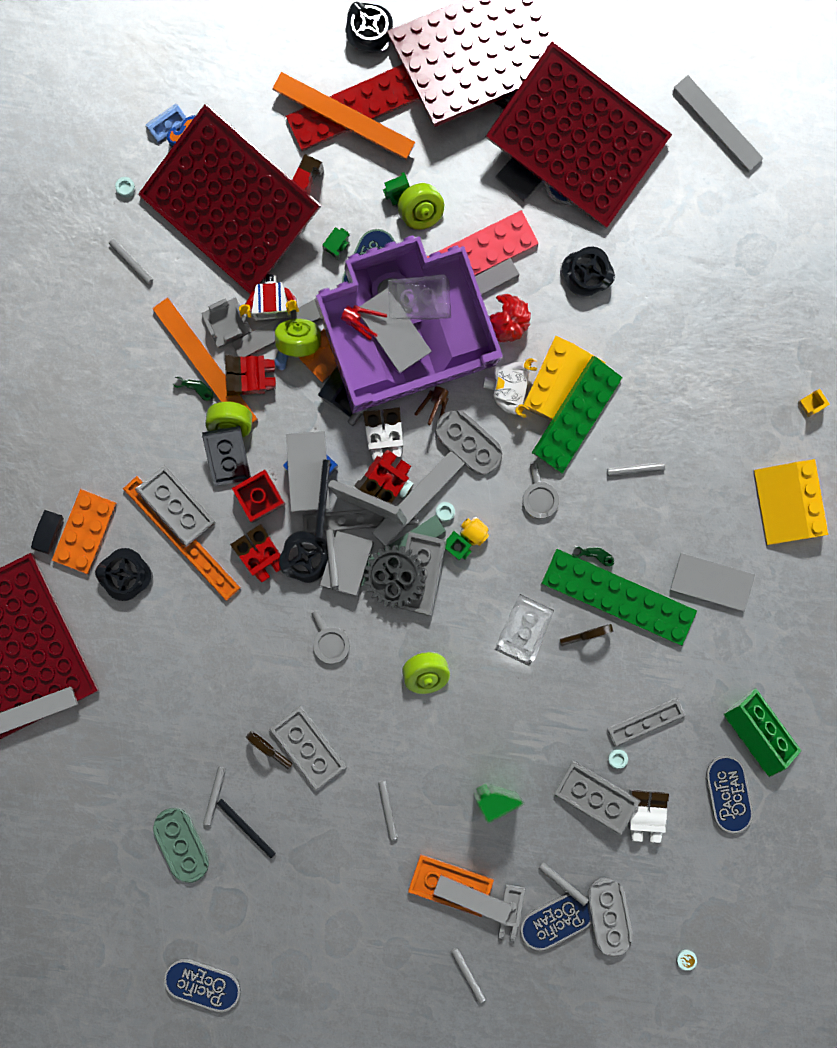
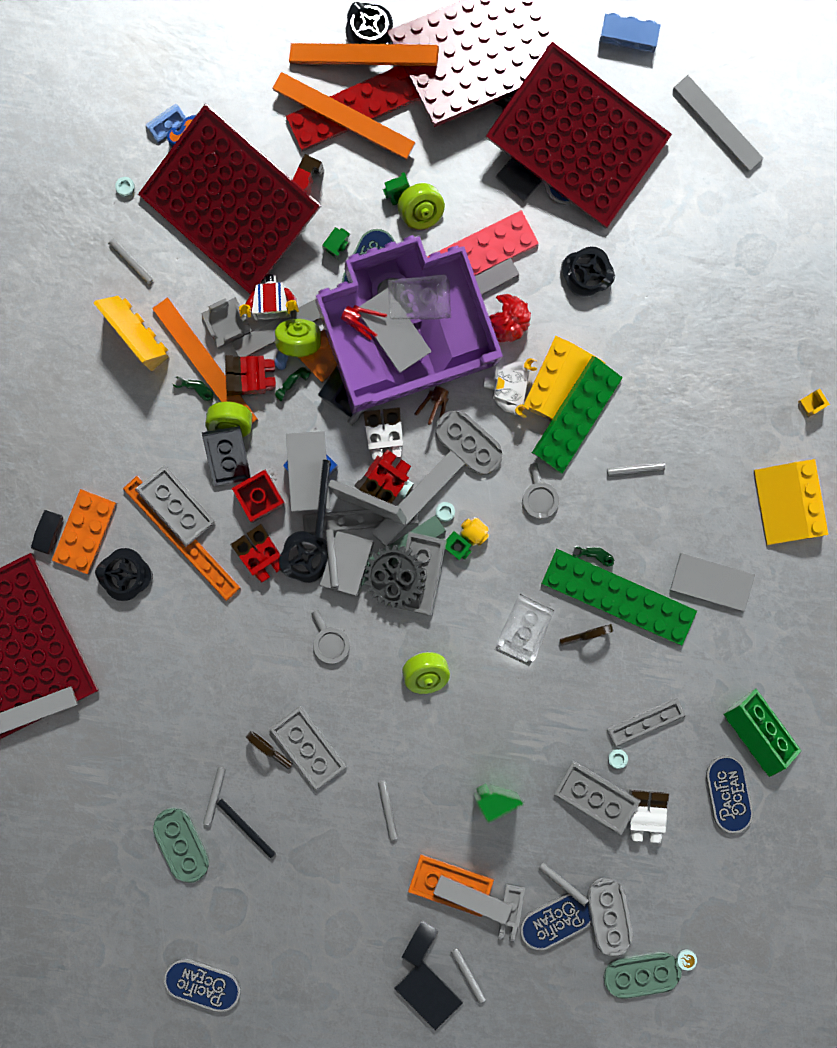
none -> yellow slope [93,296,169,371]
none -> dark green arm [275,367,311,401]
none -> orange tile [289,43,439,66]
none -> black tile [394,961,463,1031]
none -> black slope [402,921,438,968]
none -> medium blue brick [599,13,661,53]
none -> sand green tile [604,952,681,999]

